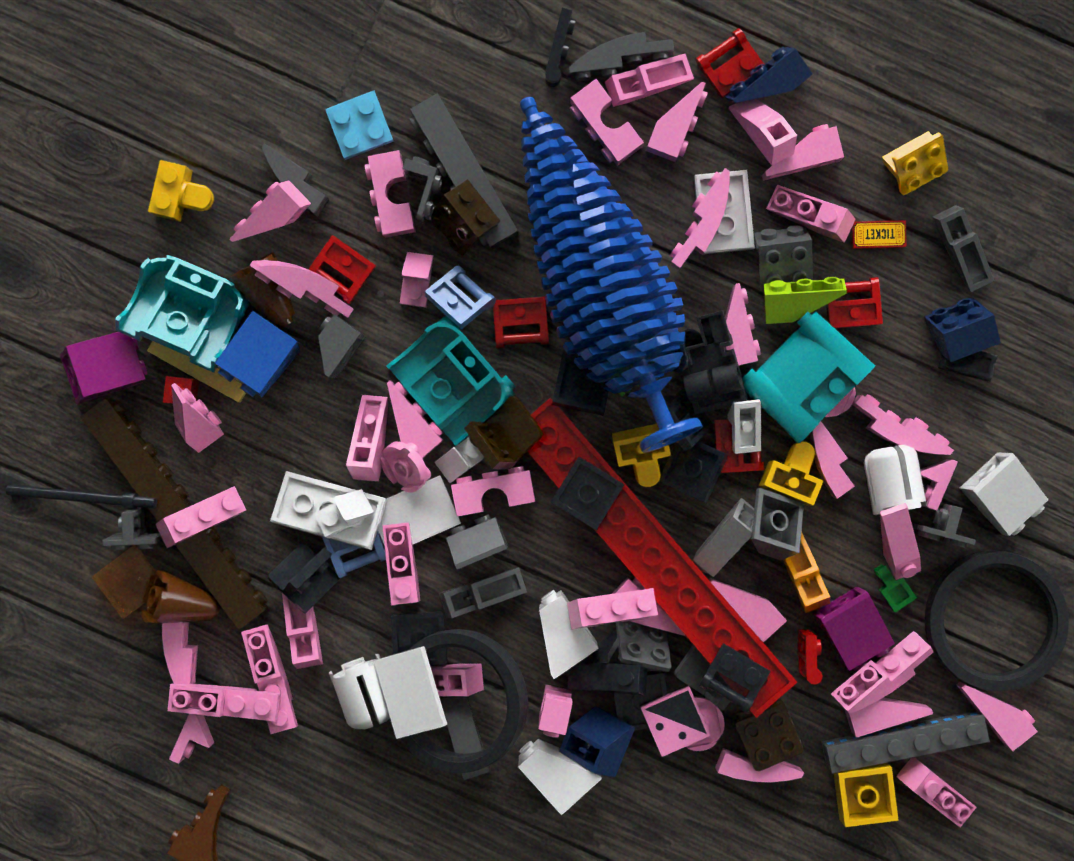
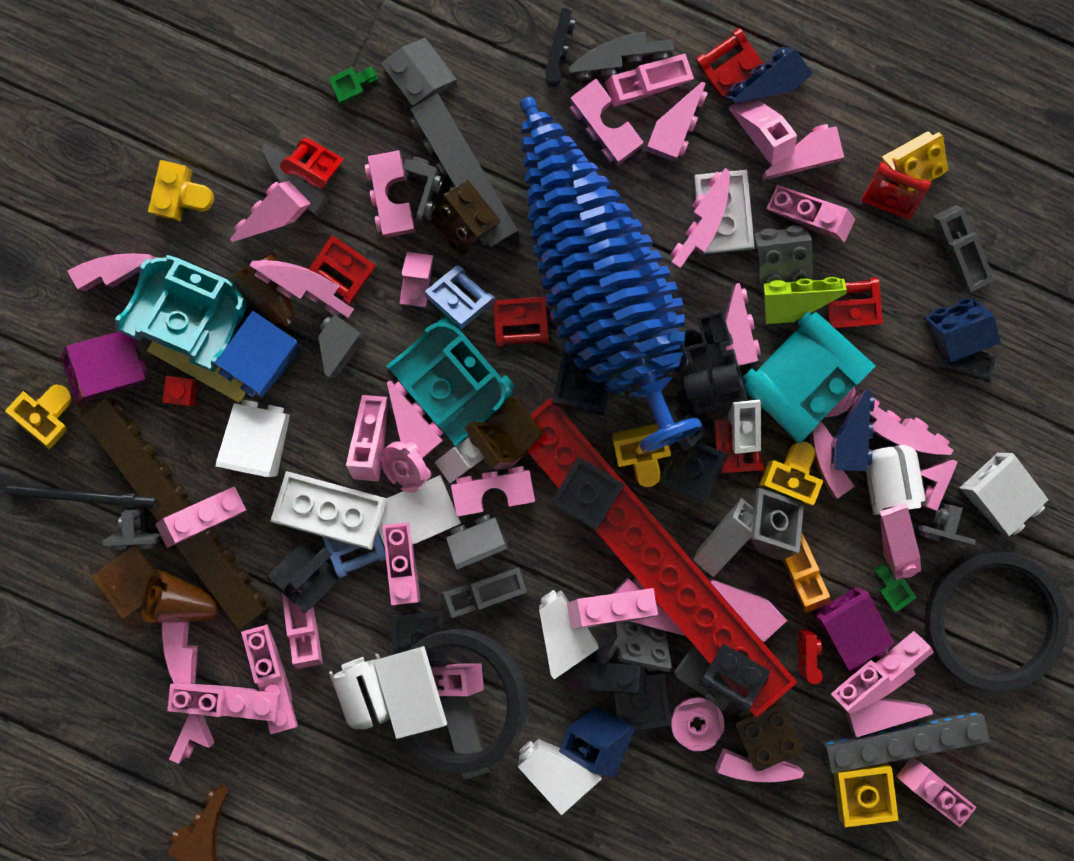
bright pink slope [171,383,224,453] -> none
white slope [314,489,374,538] -> none
medium azure plate [325,91,394,160] -> none
bright pink arch [539,685,572,737] -> none
tile [640,685,711,757] -> none
tile [851,221,906,249] -> none
bright pink slope [956,682,1038,751] -> none
none -> yellow brick [5,384,72,450]
none -> bright pink slope [68,253,156,291]
none -> white slope [216,400,290,477]
none -> red plate [280,138,344,189]
none -> green plate [329,66,379,104]
none -> dark grey slope [381,38,457,108]
none -> dark blue slope [830,390,875,471]
none -> red plate [861,162,931,220]

